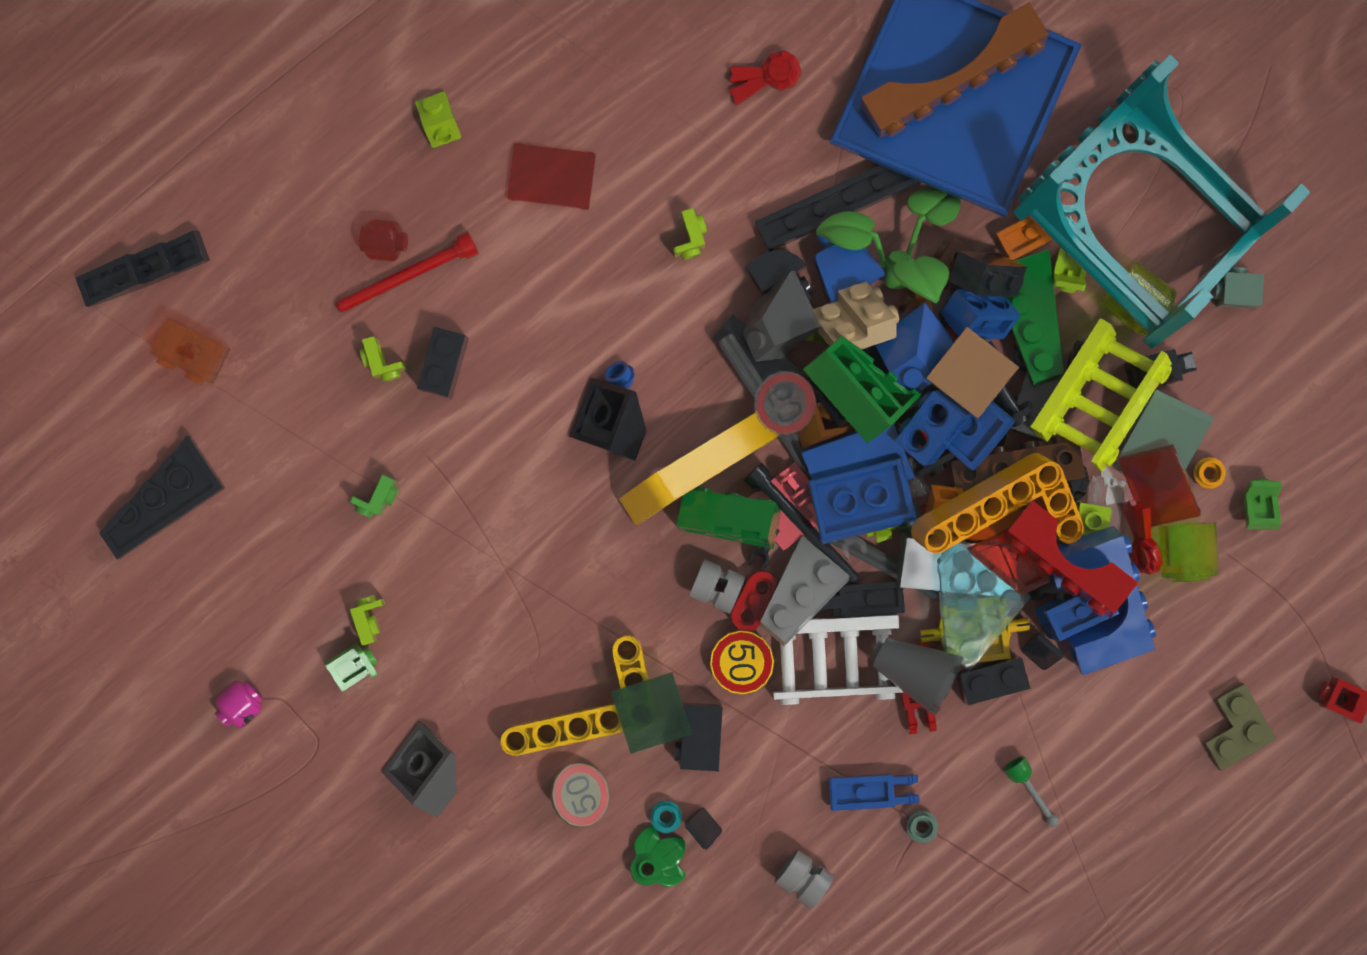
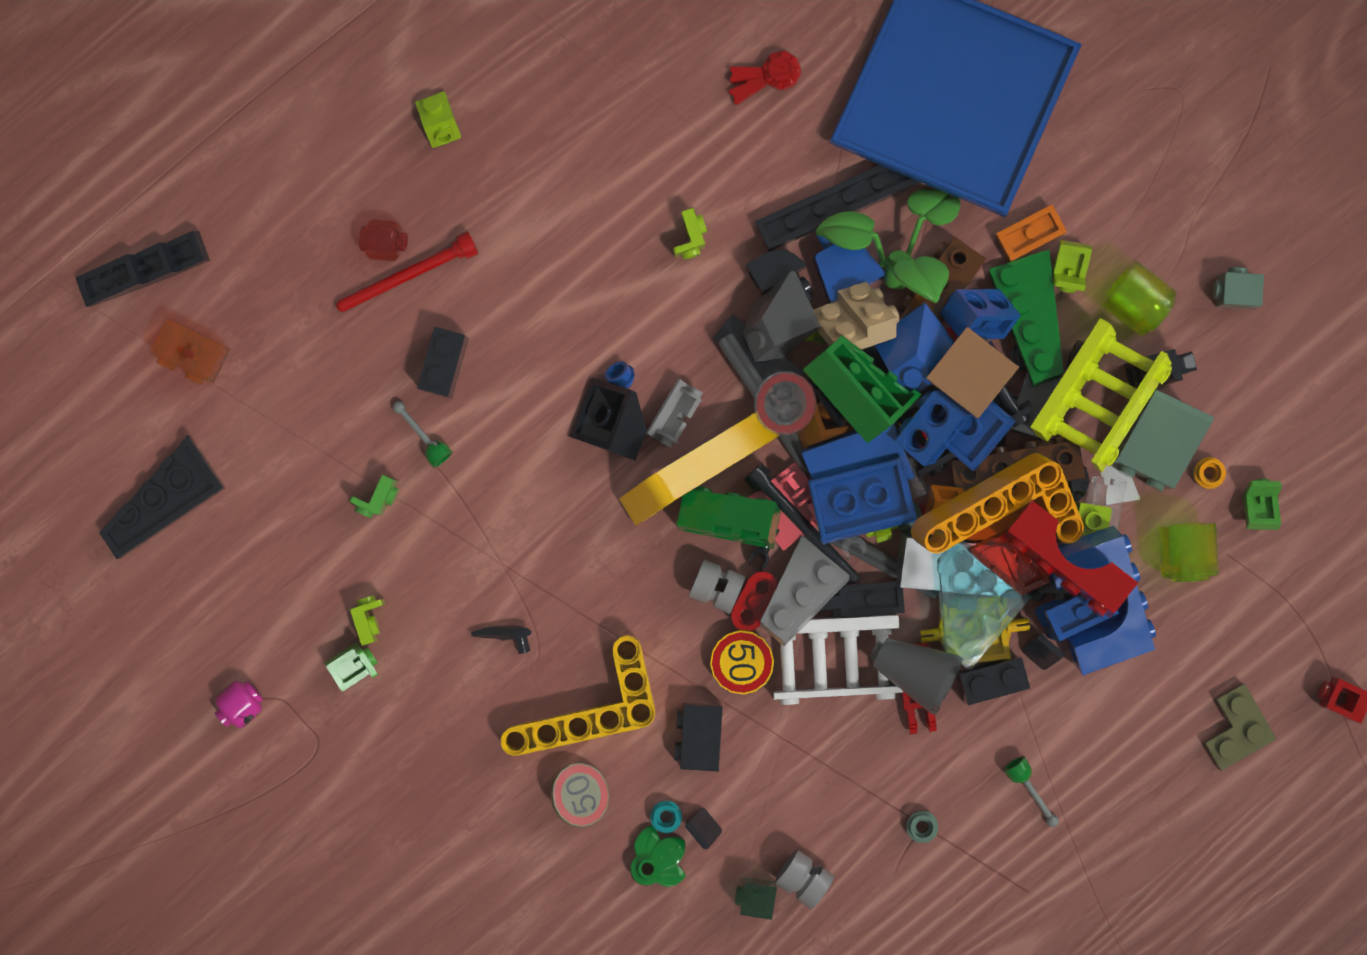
lime bracket [360,336,407,382] -> none
dark grey slope [382,722,457,818] -> none
clear red piece [507,143,596,210] -> none
clear green tile [611,672,692,754] -> none
blue hinge [828,774,920,811] -> none
dark orange arch [861,2,1049,138] -> none
black brick [949,251,1027,297] -> none
teal arch [1013,54,1311,349] -> none
clear red piece [1118,444,1201,527] -> none
red piece [1121,499,1163,575] -> none
none -> hinge [393,401,453,468]
none -> black bar [471,625,532,654]
none -> light grey hinge [646,378,703,448]
none -> clear green brick [734,877,777,920]

